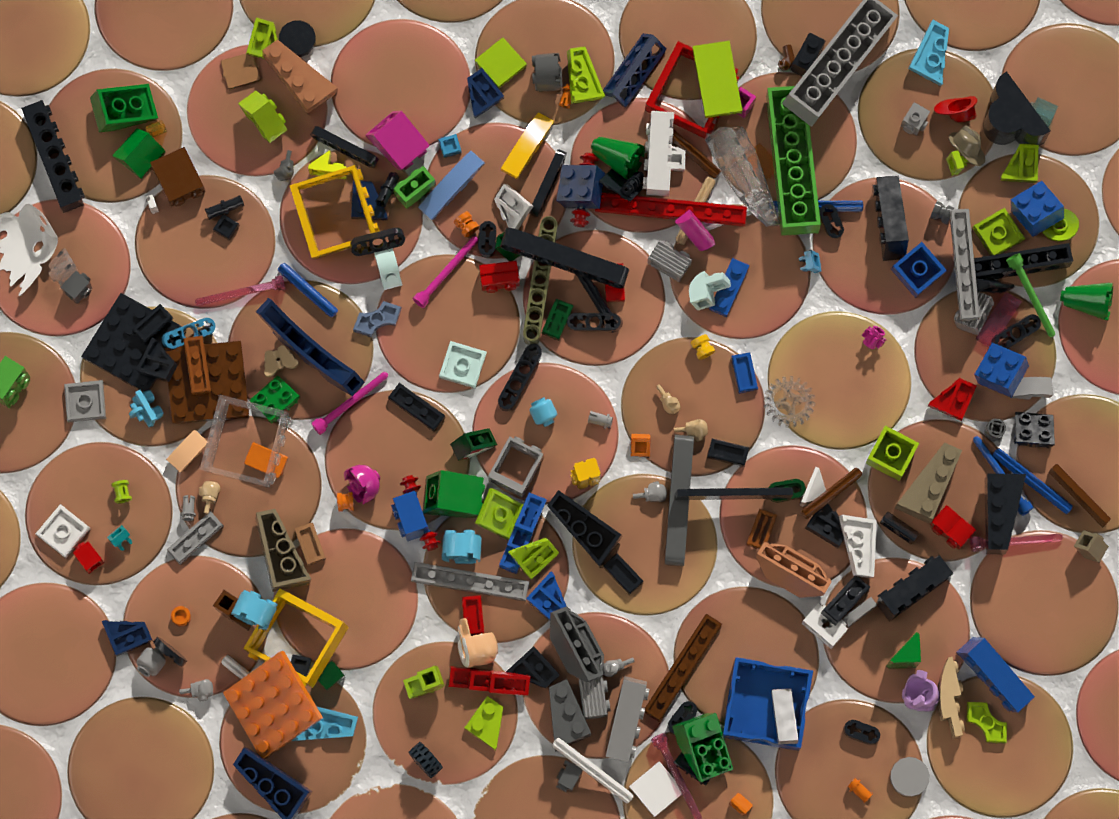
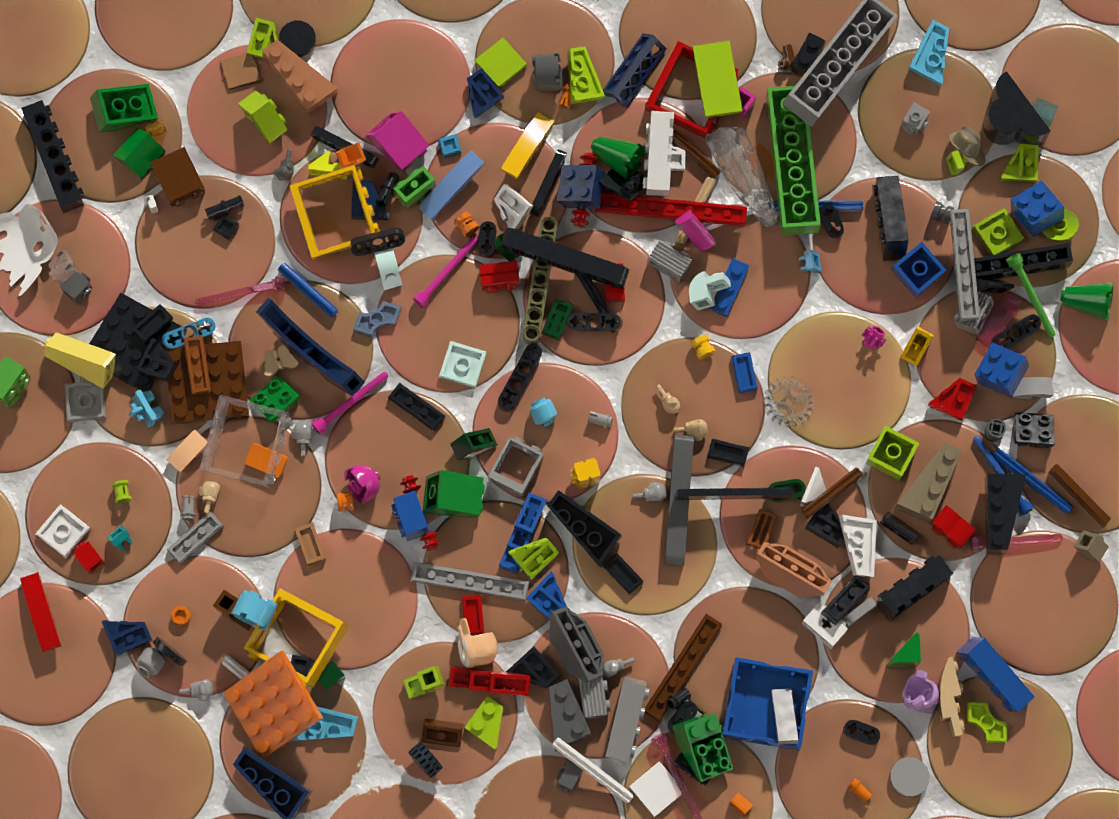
dark tan wedge [255,509,311,592] -> none
medium azure brick [442,530,482,564] -> none
lime tile [475,488,524,540] -> none
orange slope [631,434,651,457] -> none
red piece [934,96,978,123] -> none
none -> red slope [20,572,61,653]
none -> light yellow slope [44,333,116,389]
none -> light grey piece [291,423,312,456]
none -> orange panel [336,142,366,169]
none -> reddish brown slope [421,719,464,747]
none -> black pin [666,687,691,710]
none -> yellow slope [900,326,934,366]

